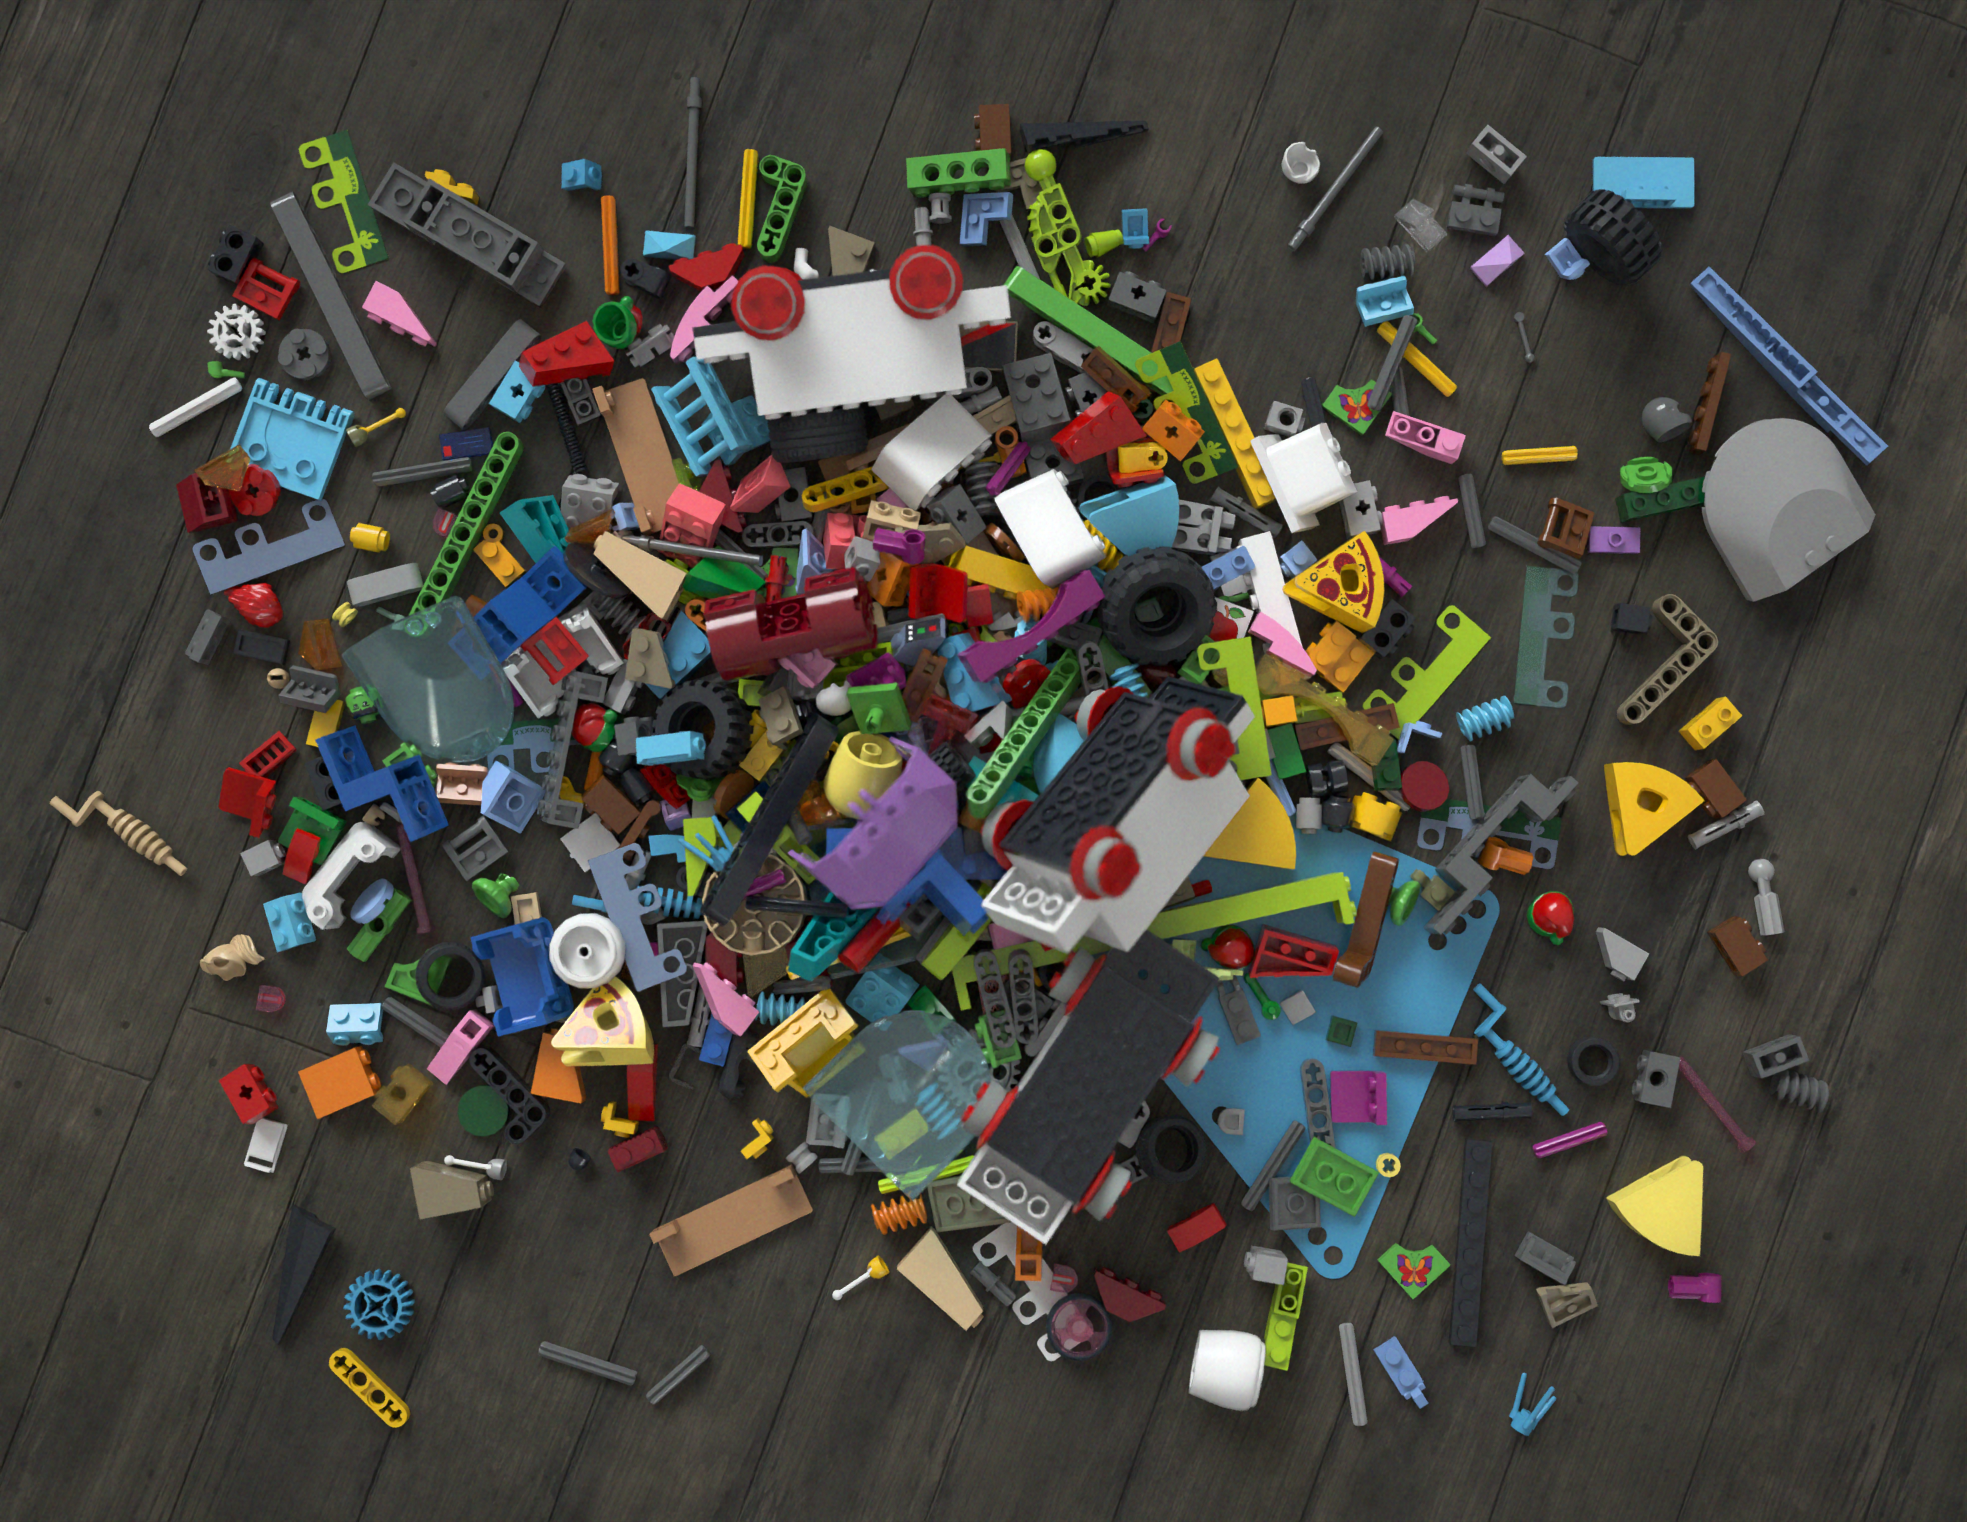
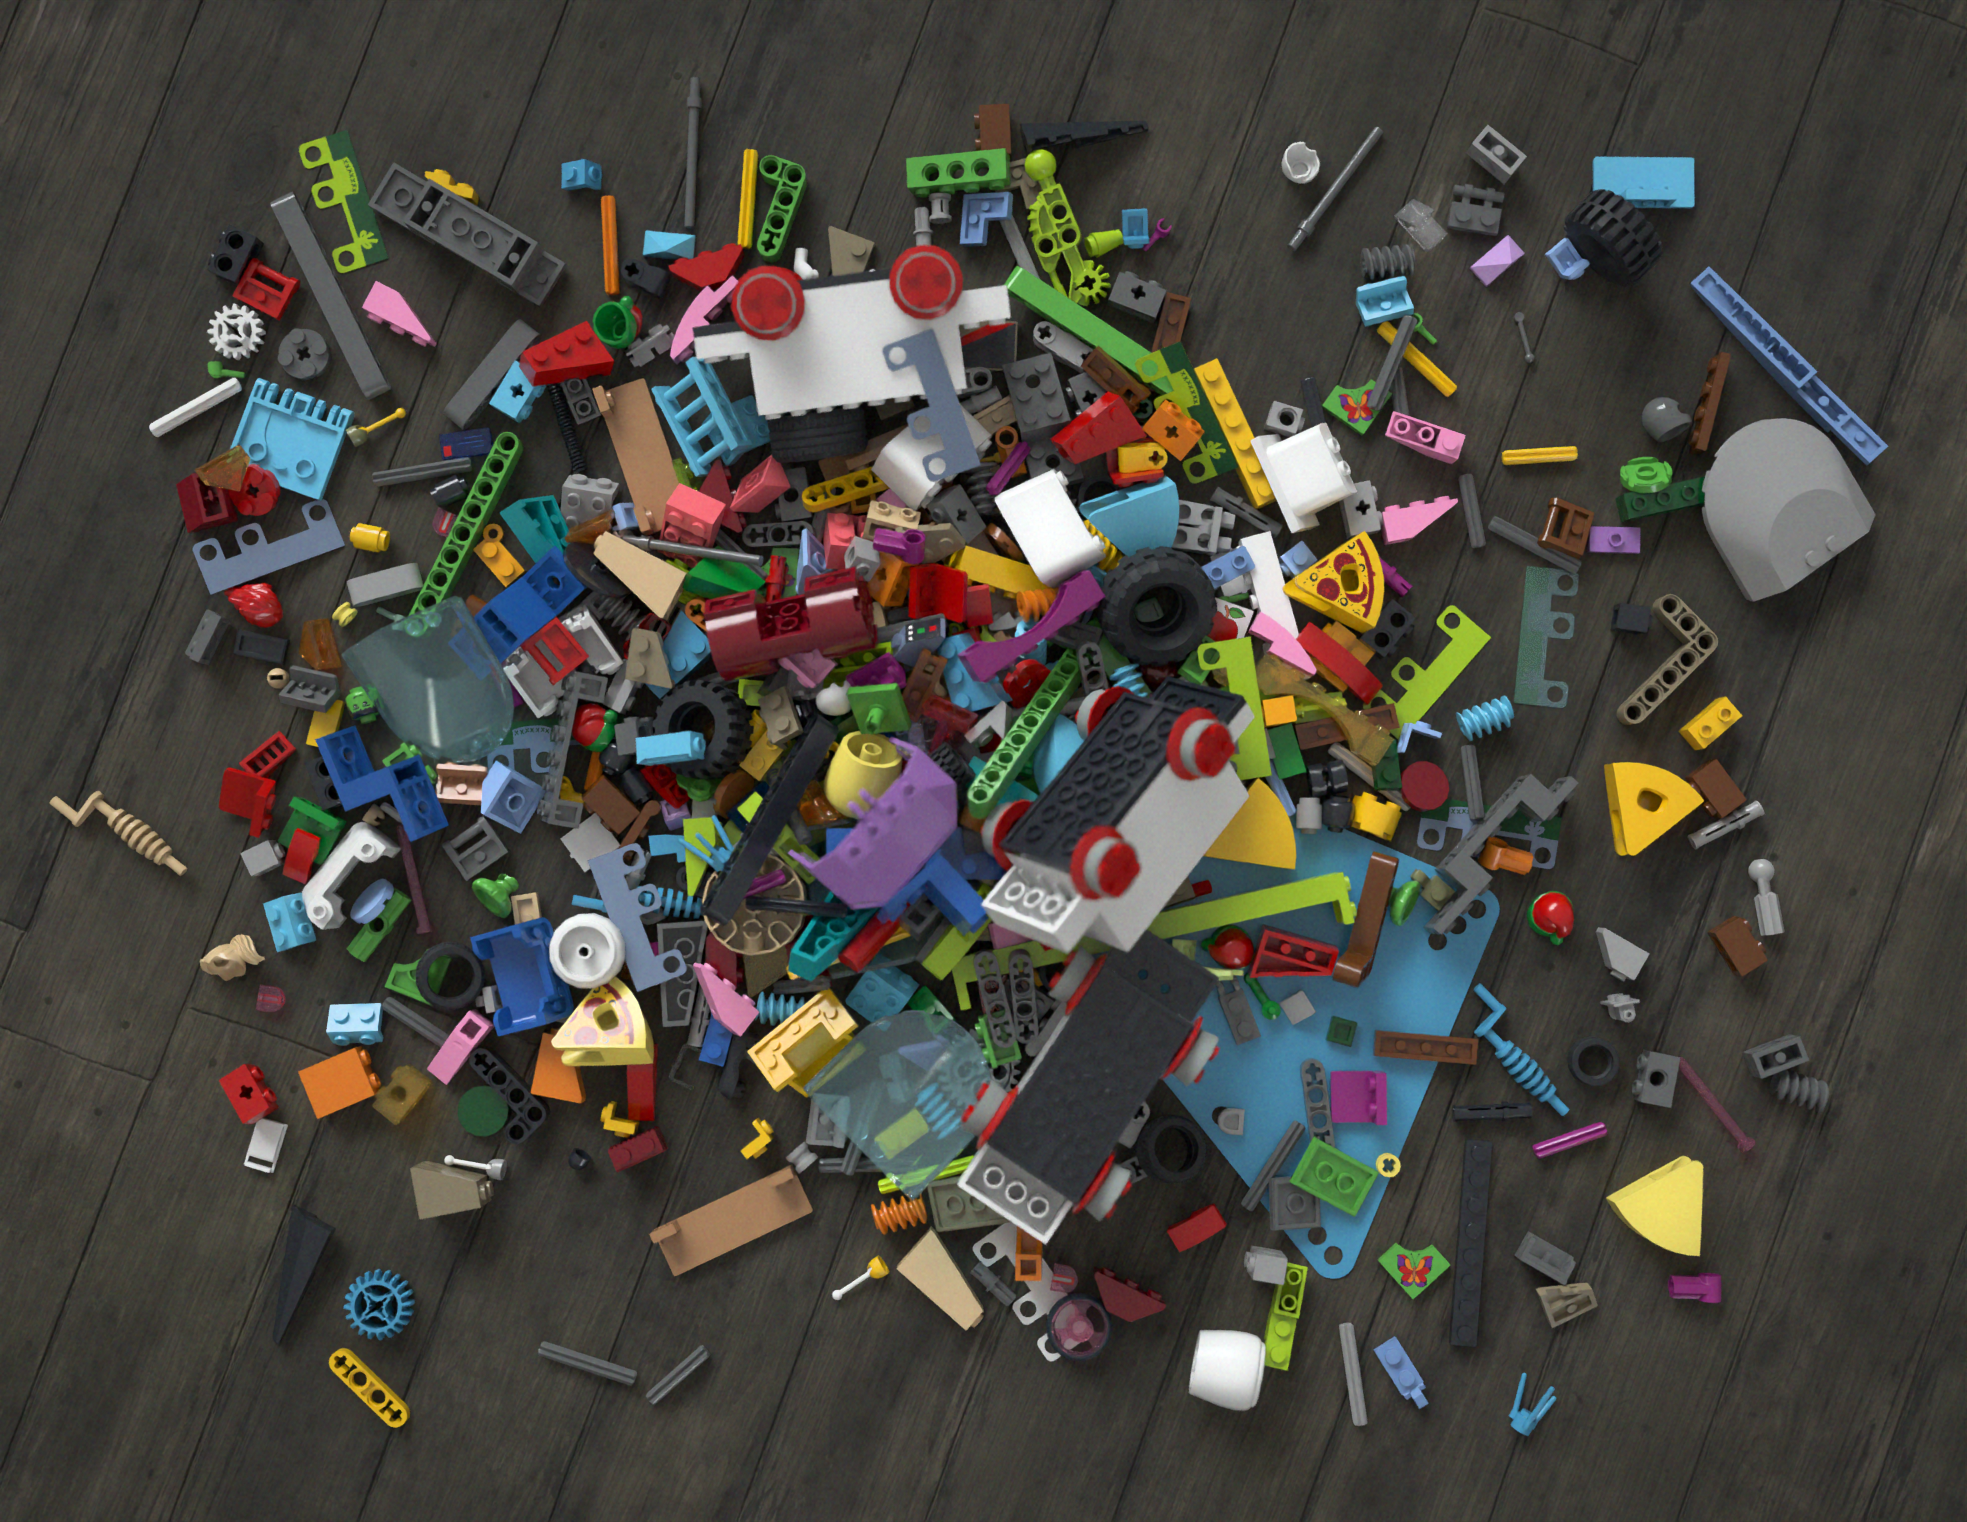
none -> sand blue piece [883,328,981,481]
none -> red slope [1296,622,1383,705]

